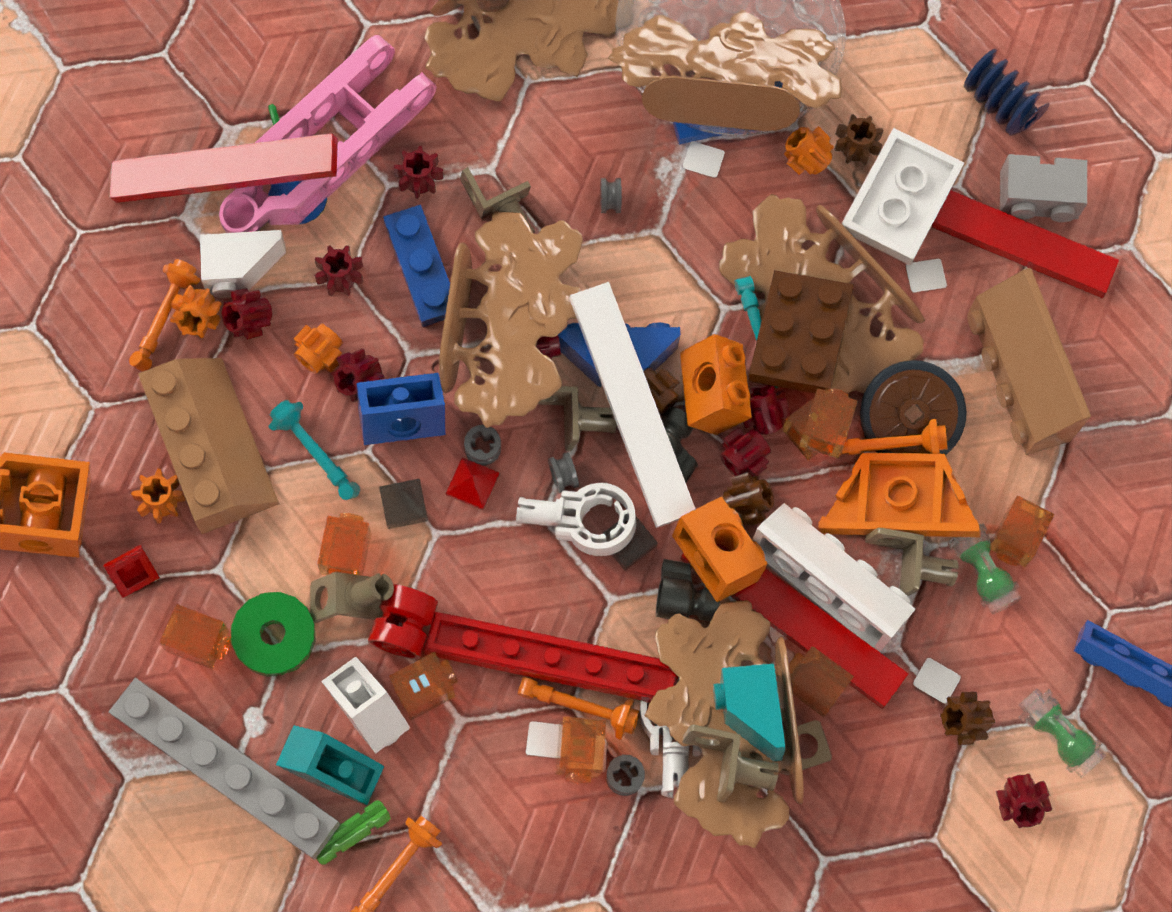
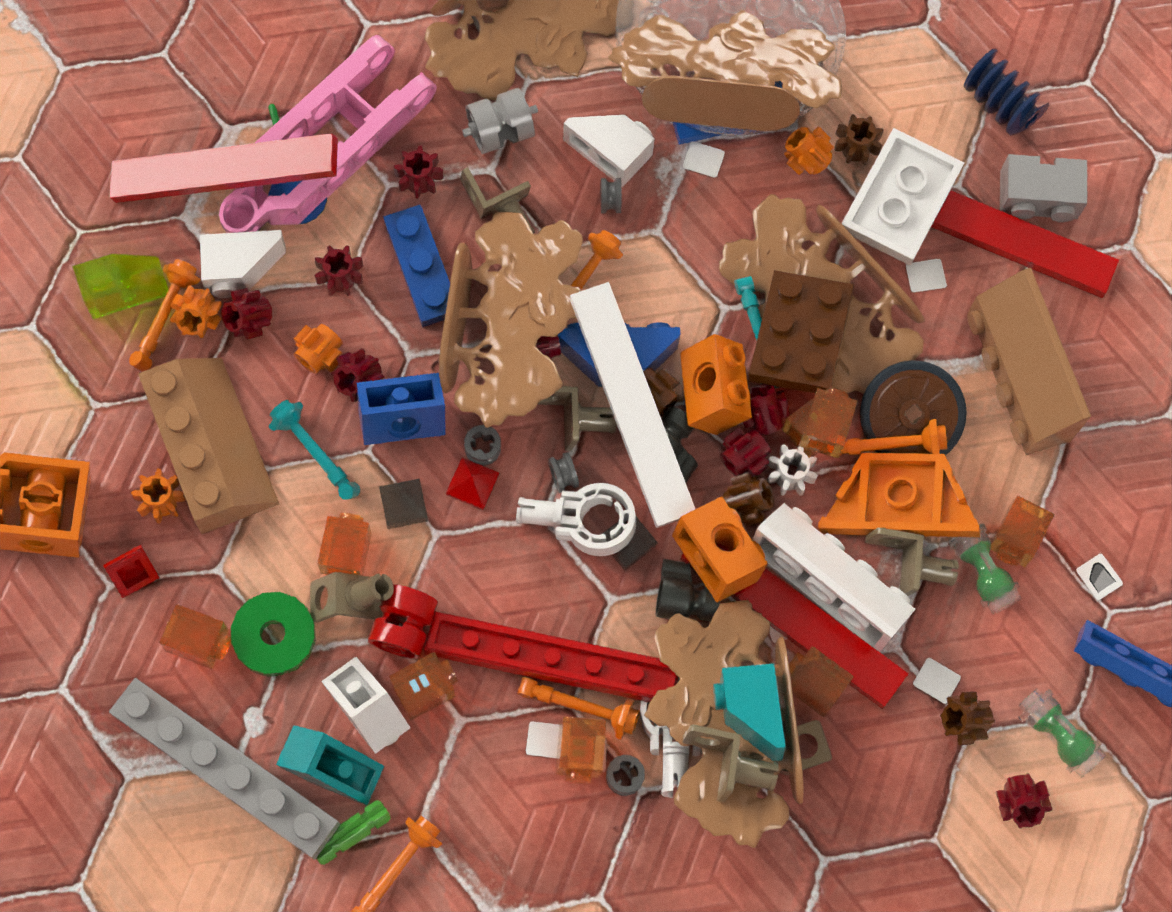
none -> clear neon green slope [72,254,169,320]
none -> light grey wheel [462,88,538,154]
none -> white slope [563,115,655,187]
none -> orange piece [570,230,623,290]
none -> white gear [767,444,818,496]
none -> white sticker [1076,554,1123,600]

